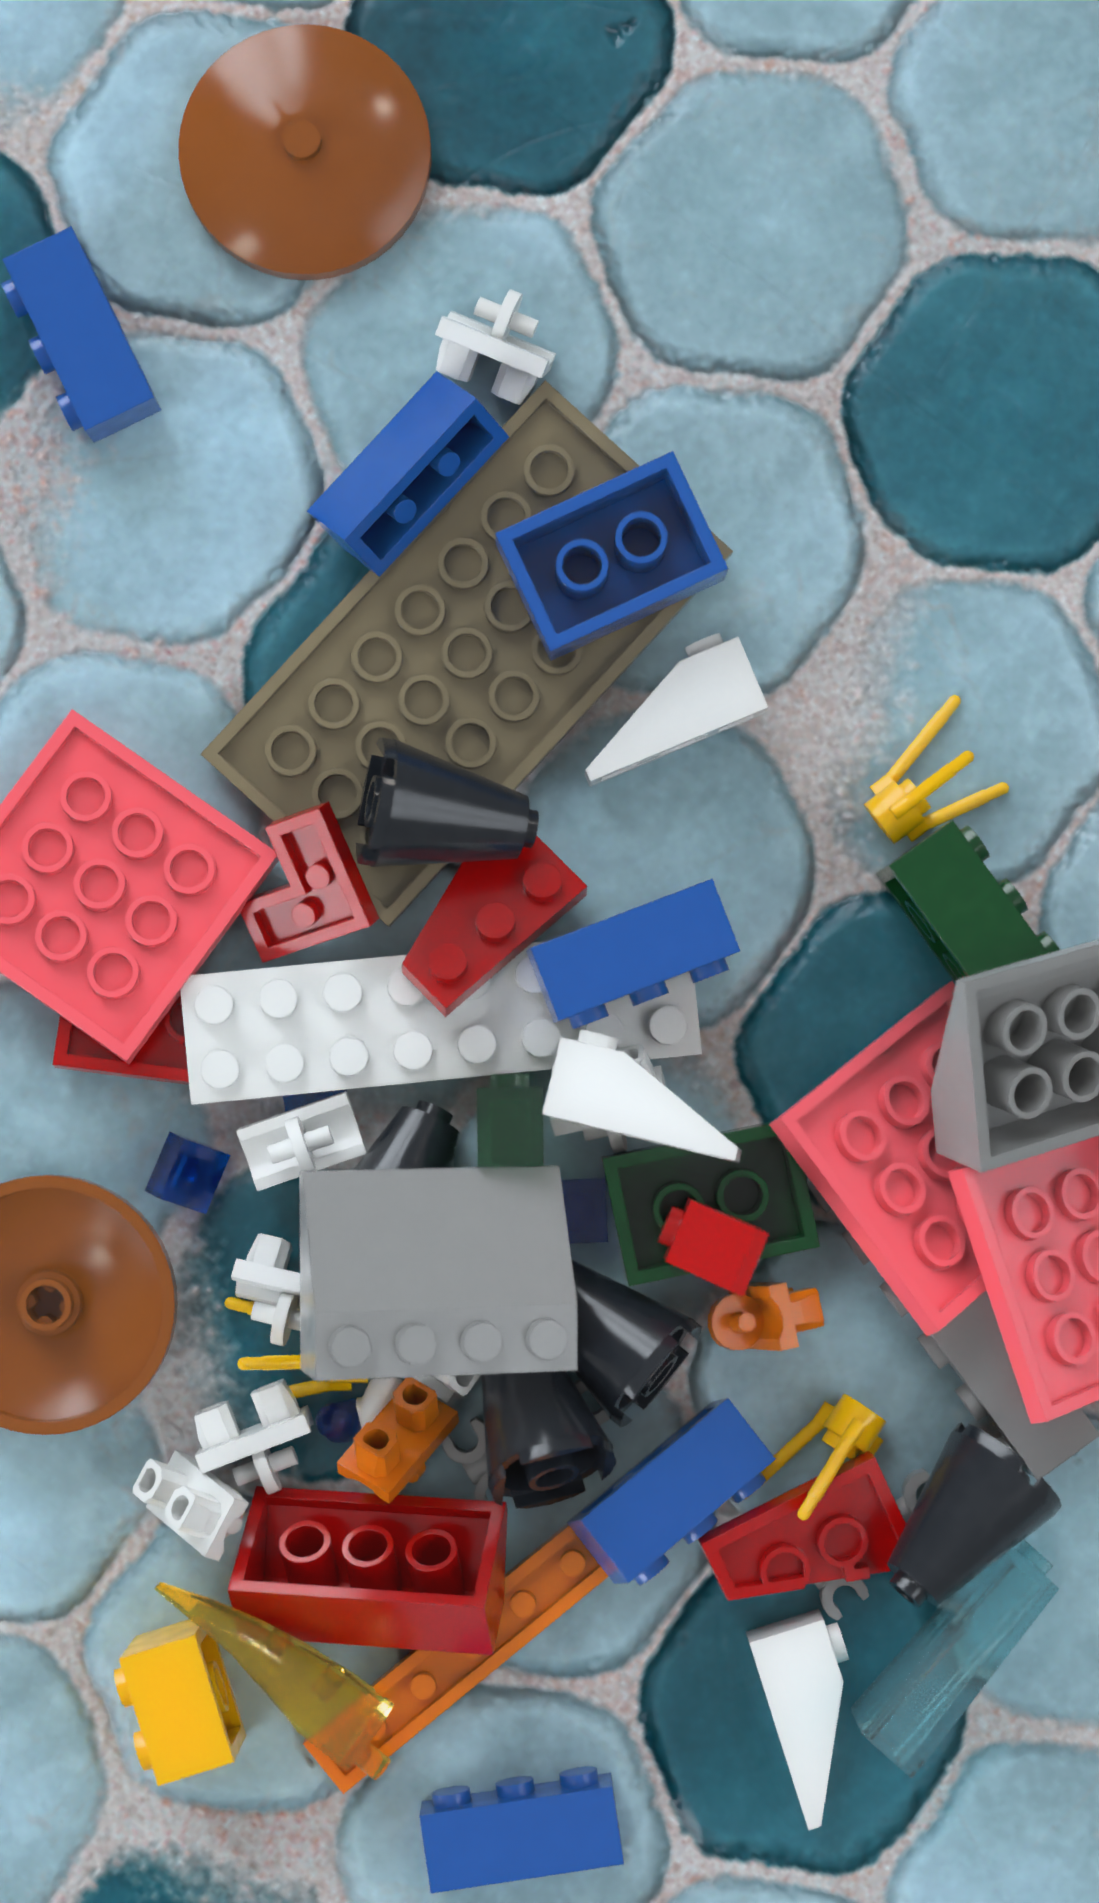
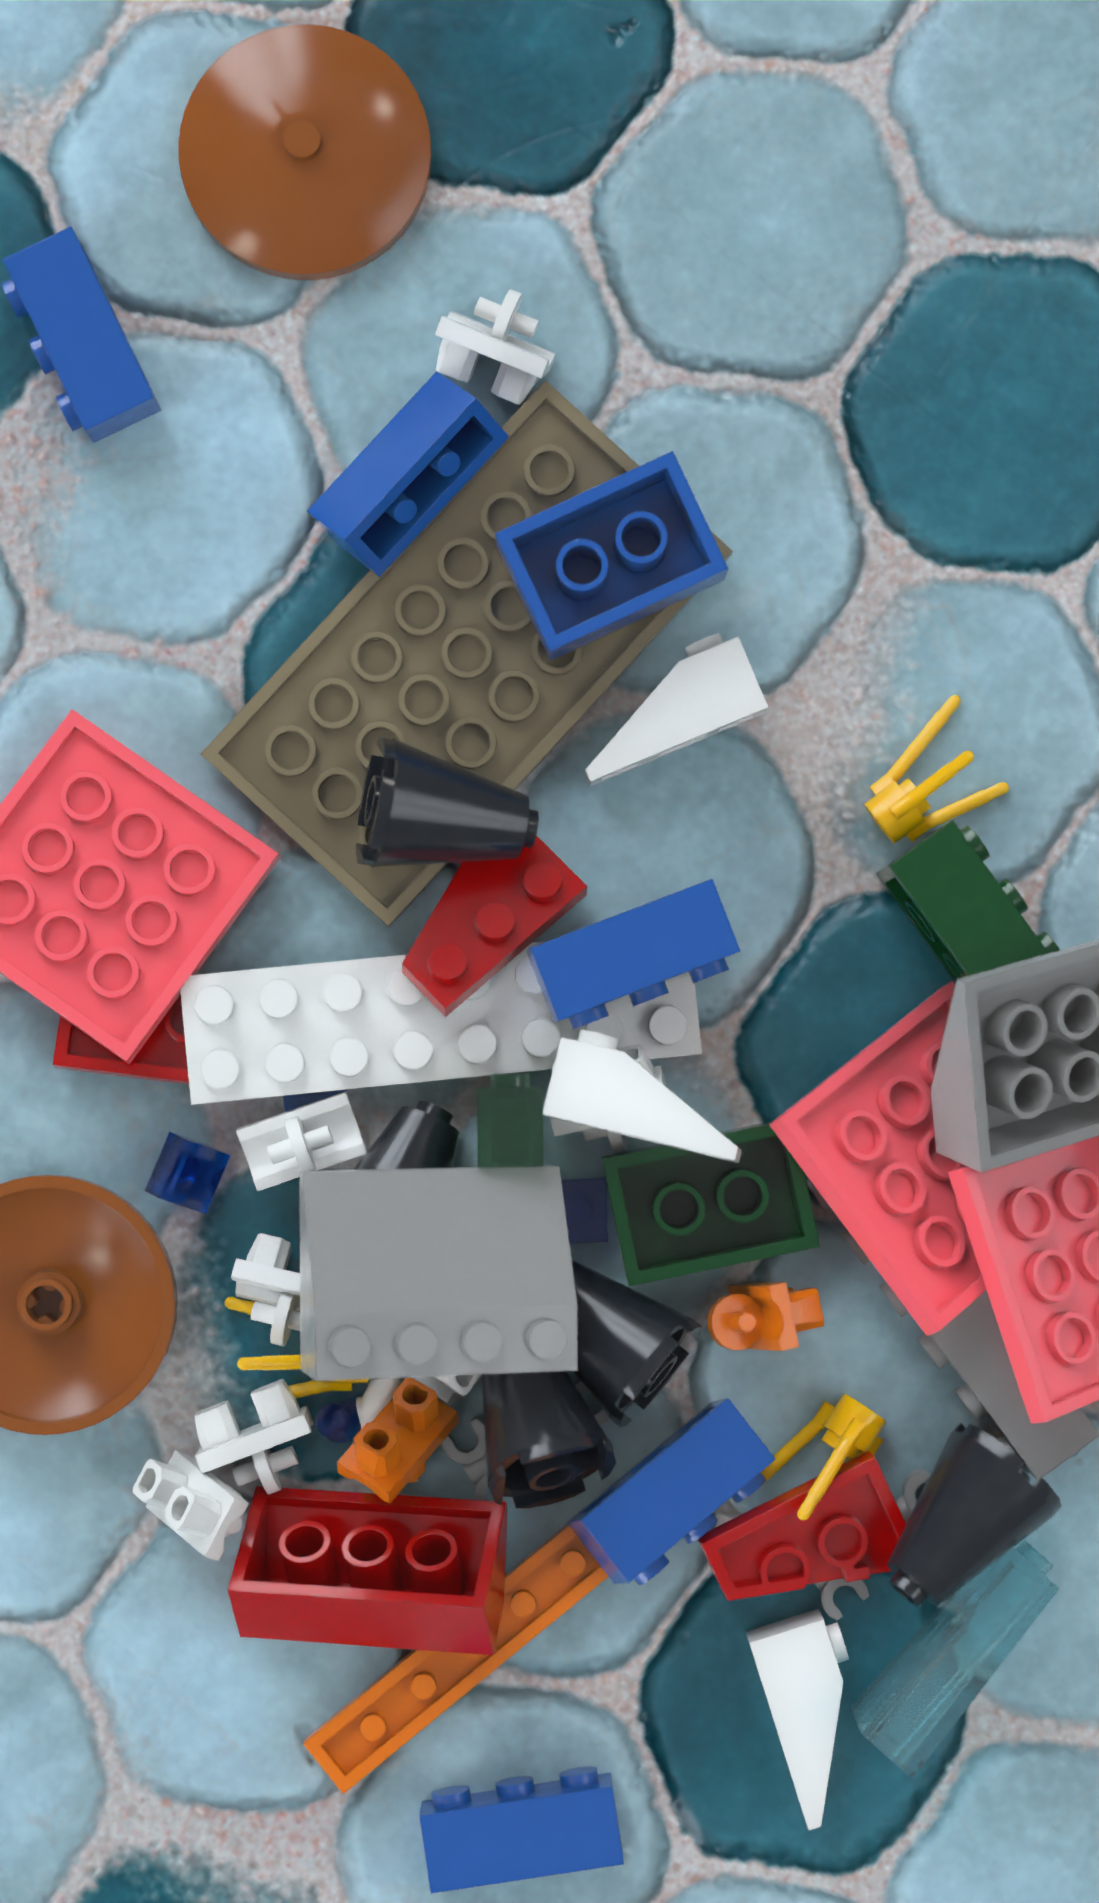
yellow brick [114,1613,246,1786] -> none
clear yellow piece [154,1582,394,1780] -> none
plate [241,801,380,963] -> none
red slope [657,1197,769,1297] -> none

